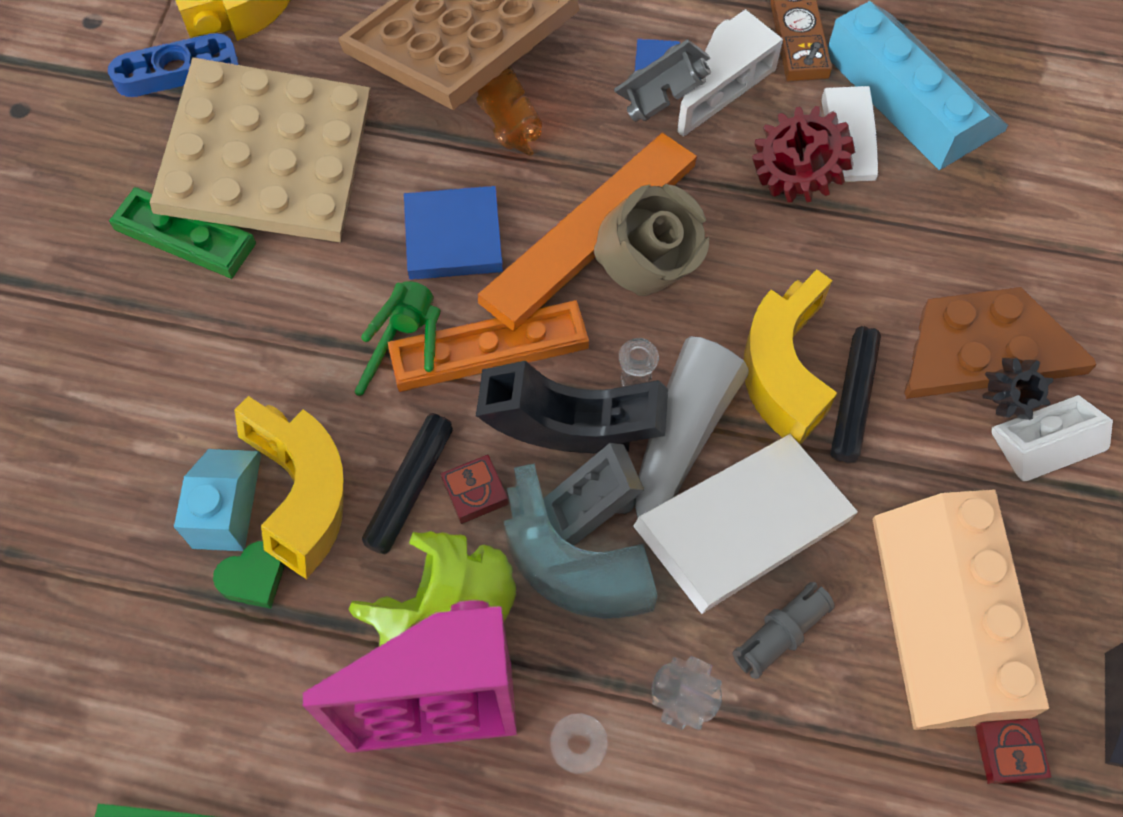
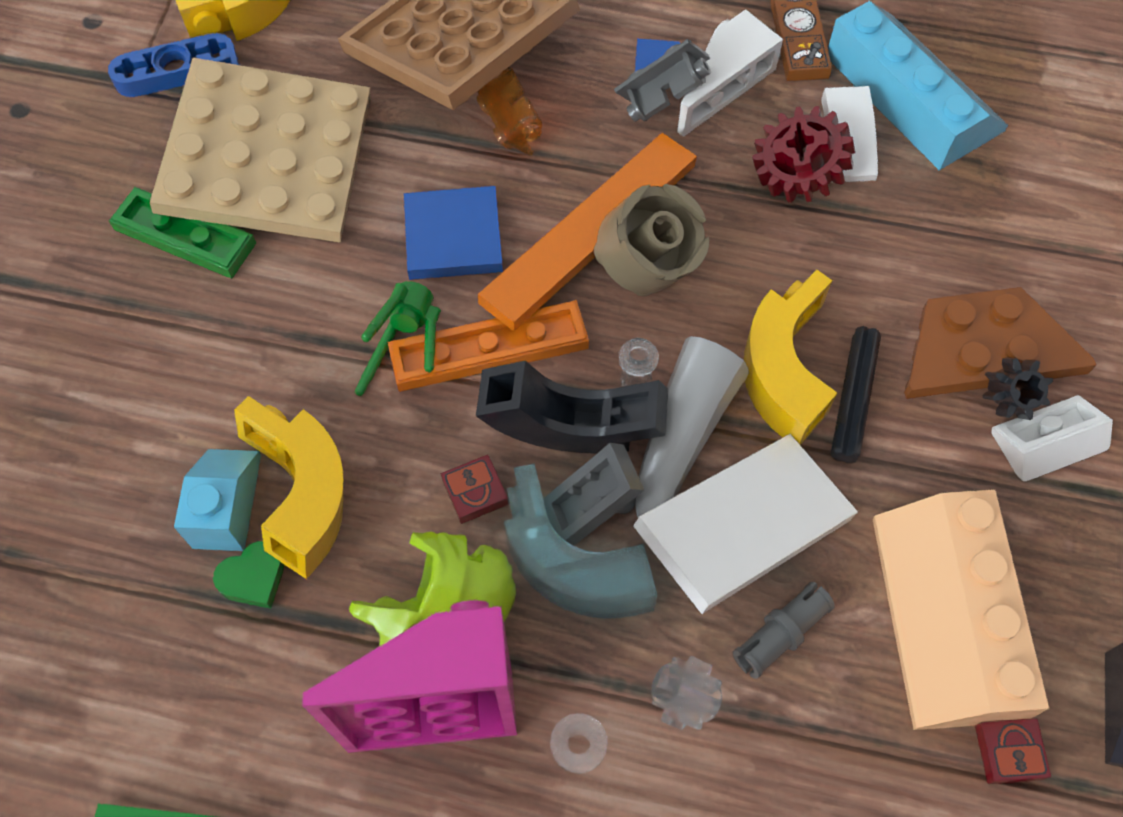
black axle [362,413,453,555] -> none

